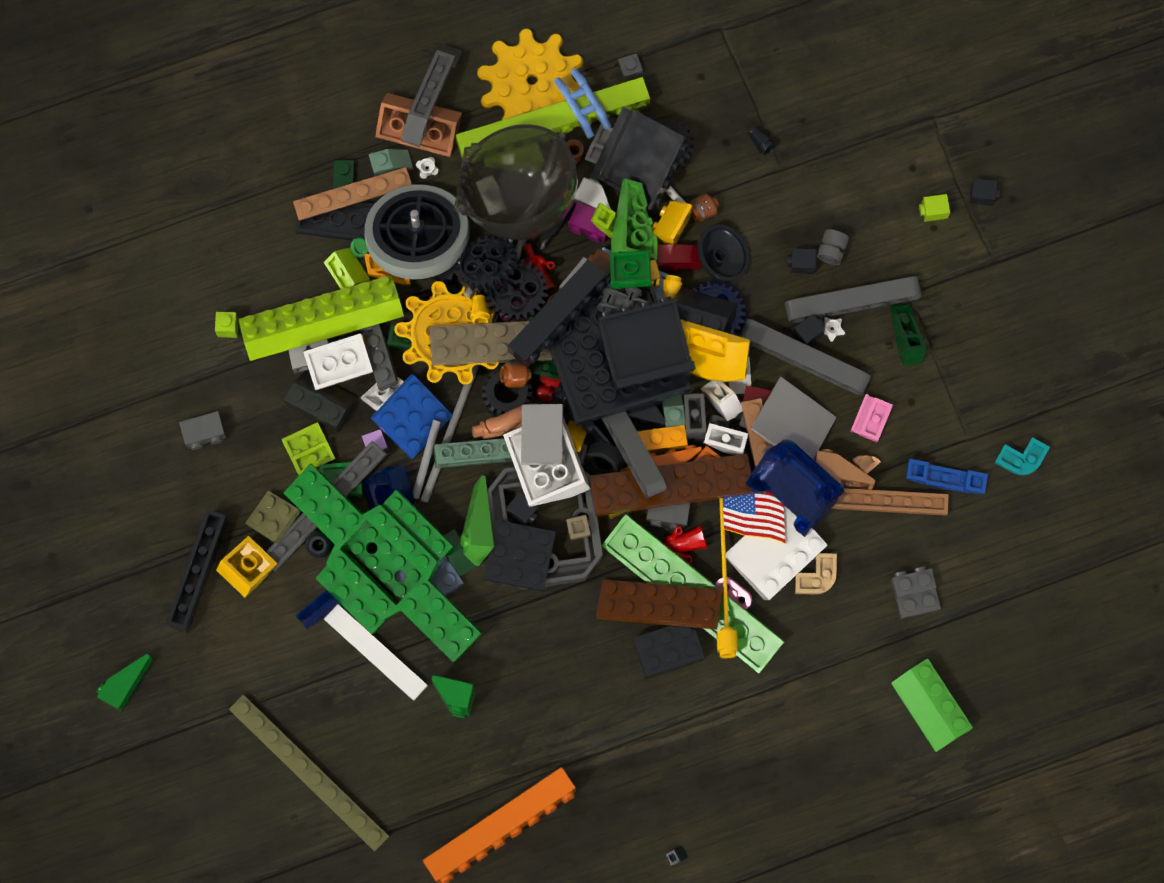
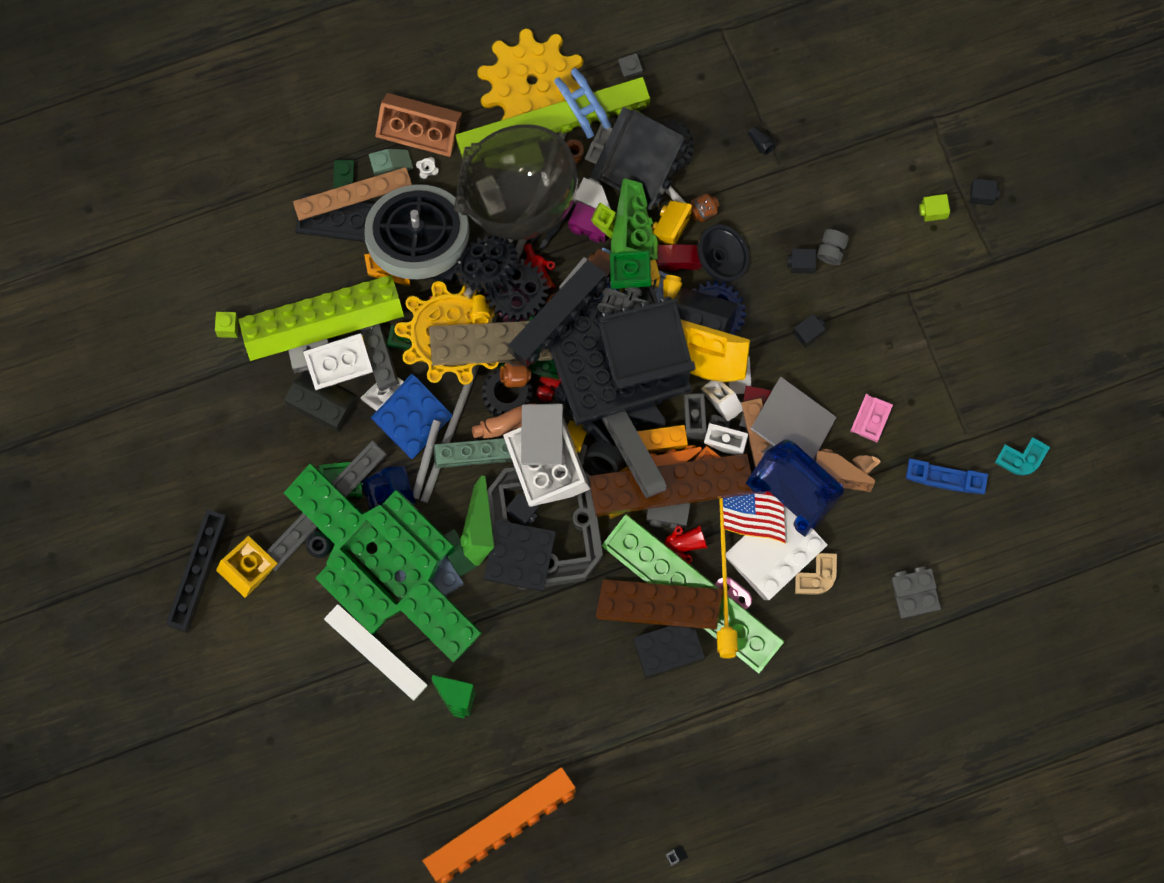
green slope [97,654,153,711] -> none
dark grey brick [179,411,227,450] -> none
olive plate [229,695,389,852] -> none
olive plate [245,491,301,545] -> none
lime slope [282,422,335,475] -> none
clear blue plate [296,590,339,629] -> none
lime panel [324,248,370,289] -> none
green tile [350,237,369,257] -> none
lavender tile [362,429,388,451] -> none
dark grey slope [401,44,462,148] -> none
dark tan plate [566,515,591,540] -> none
sand green slope [662,395,686,428] -> none
dark grey beam [739,319,871,395] -> none
dark grey beam [784,276,922,323] -> none
white plate [824,317,845,342] -> none
medium nougat plate [826,487,948,516] -> none
dark green slope [890,304,926,366] -> none
bright green slope [891,659,973,752] -> none

